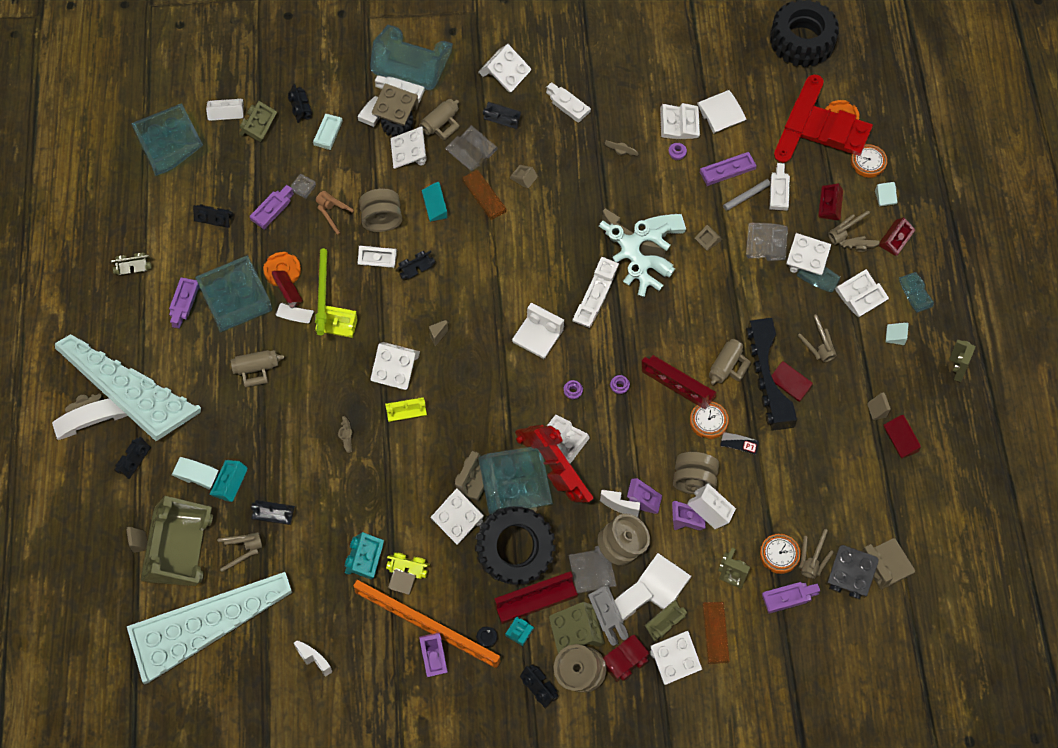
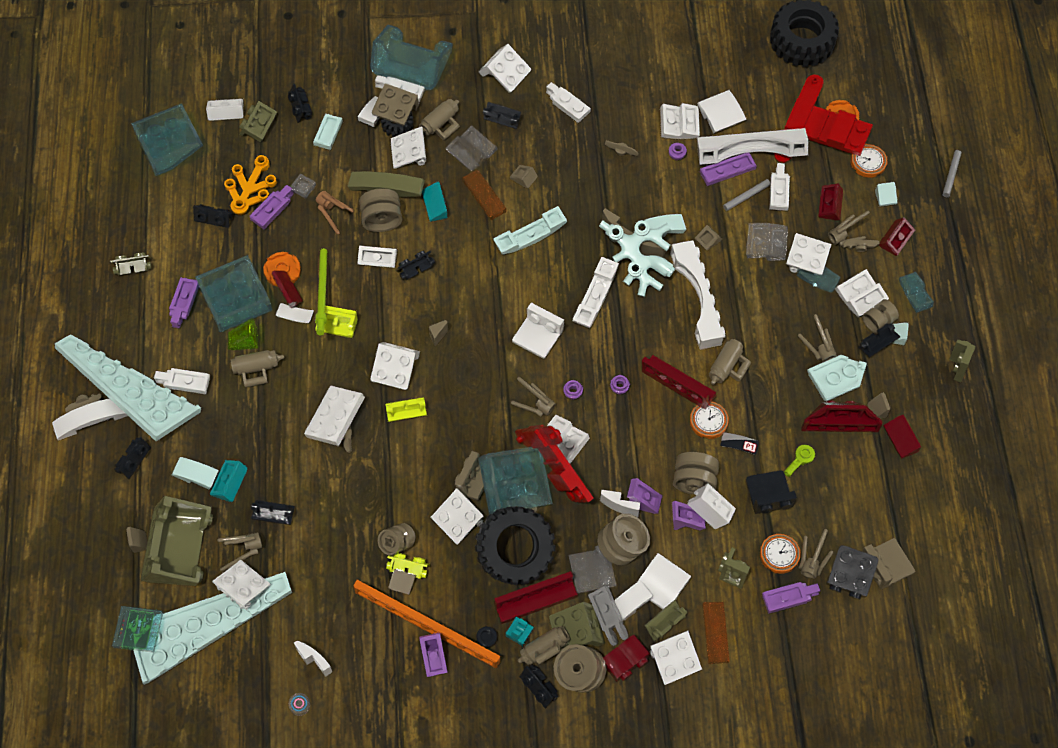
teal bracket [344,532,384,579] -> none
black arch [746,318,797,431] -> none
dark red slope [771,361,813,402] -> none
none -> clear light blue tile [112,606,163,653]
none -> white hinge [154,368,210,394]
none -> white hinge [213,560,271,610]
none -> light orange plant [224,155,277,215]
none -> clear neon green slope [228,318,258,350]
none -> clear tile [289,693,310,716]
none -> white plate [304,386,365,446]
none -> olive slope [347,171,425,197]
none -> dark tan wheel [378,523,415,555]
none -> light aqua slope [493,206,567,254]
none -> dark tan plant [511,377,556,417]
none -> dark tan piece [518,626,570,665]
none -> white arch [670,240,725,350]
none -> white arch [697,128,808,165]
none -> black bracket [746,470,797,514]
none -> lime plate [784,445,815,477]
none -> dark red wedge [801,401,882,432]
none -> light aqua tile [807,355,867,401]
none -> black hinge [859,323,900,358]
none -> dark tan wheel [862,299,899,334]
none -> light grey bar [942,150,962,197]

